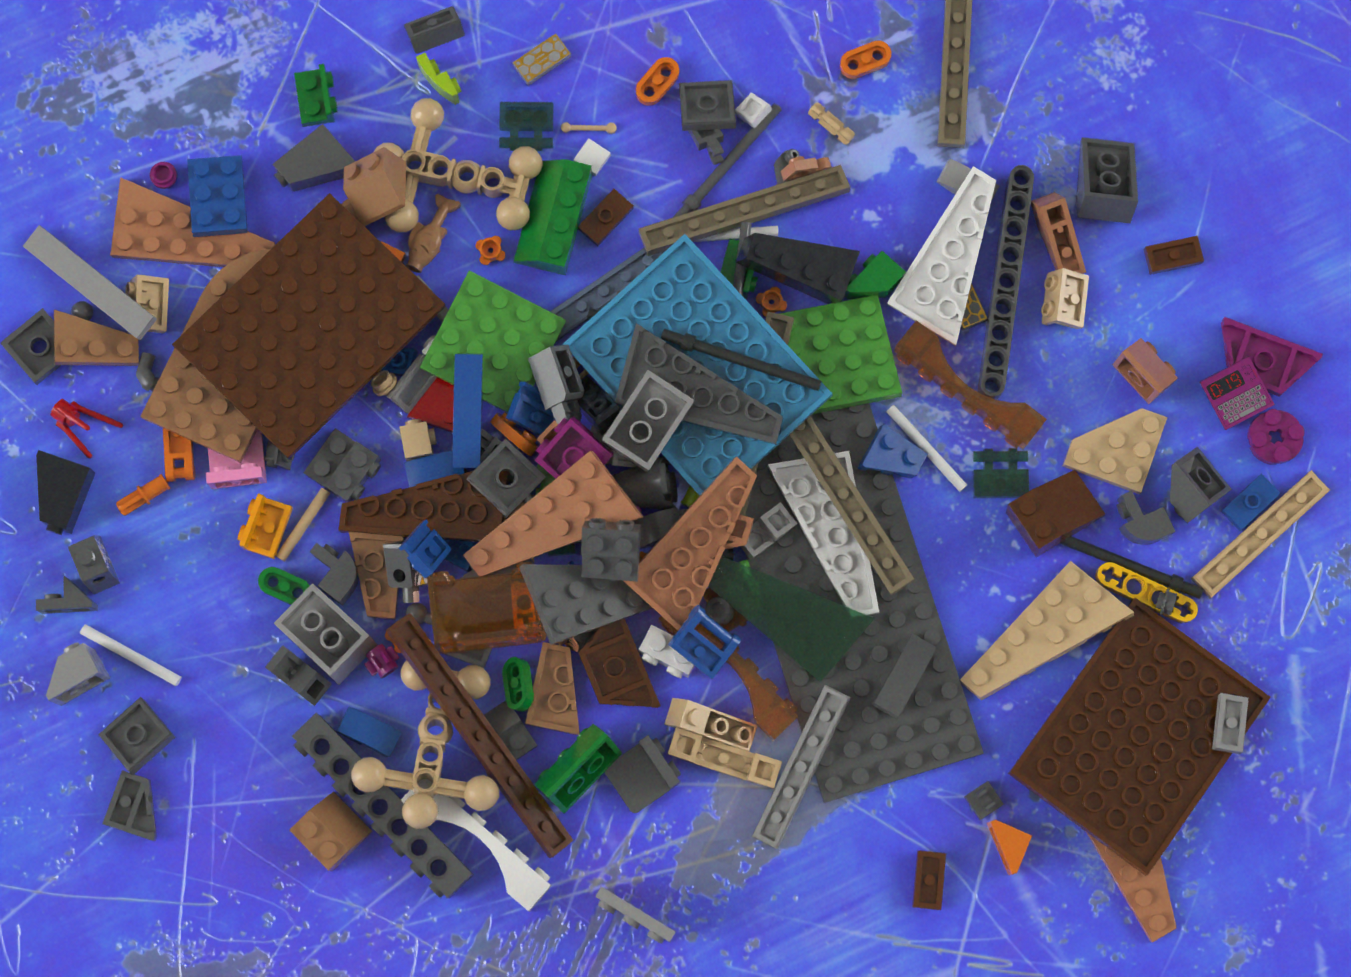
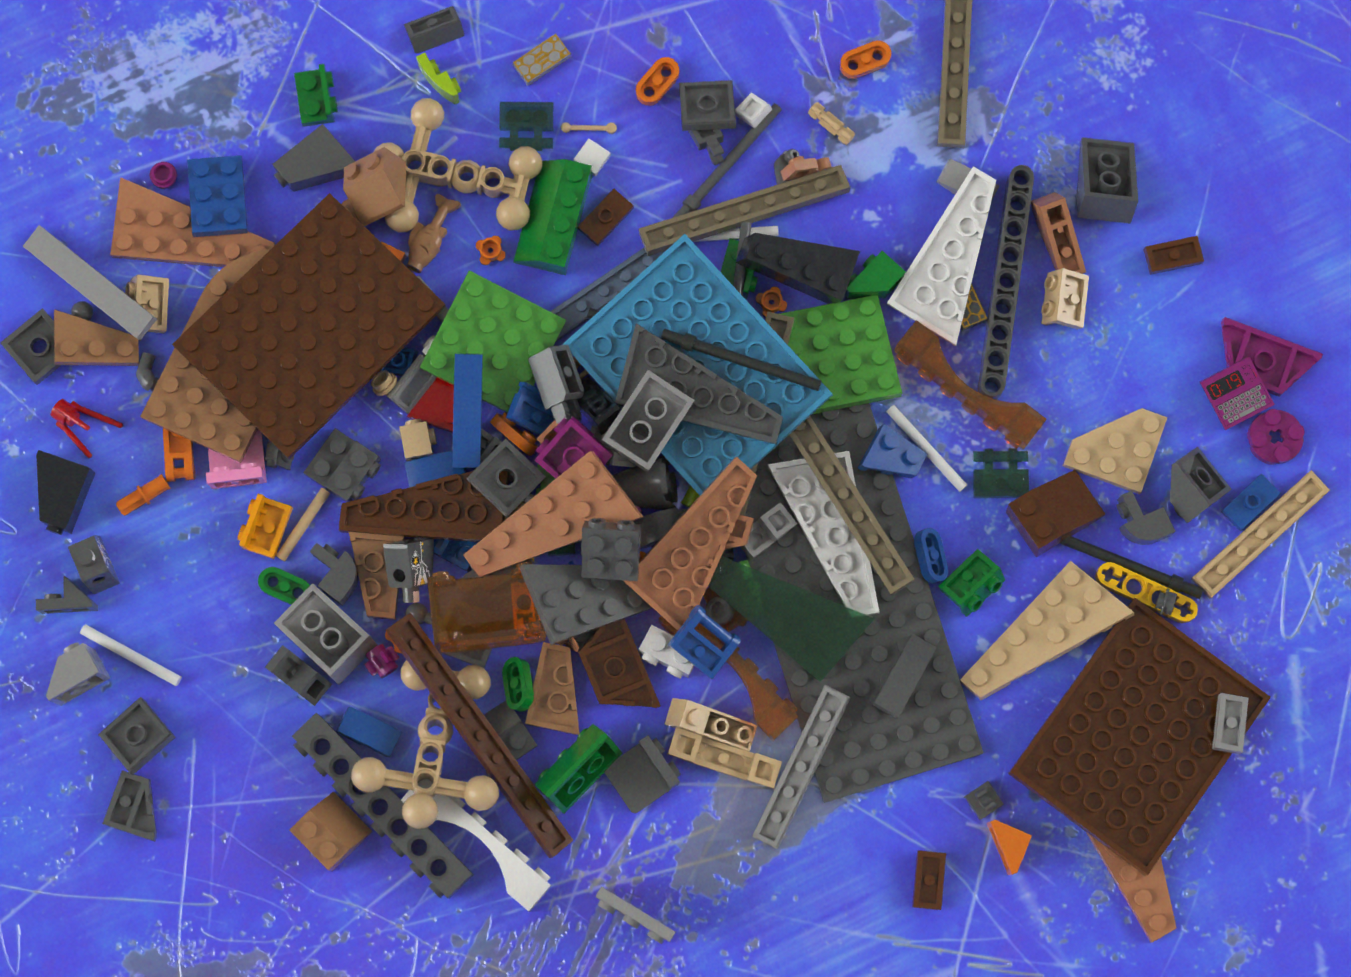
blue plate [399,519,452,578] -> none
nougat slope [1112,338,1178,404] -> none
none -> blue plate [914,528,948,584]
none -> green bracket [939,549,1005,617]

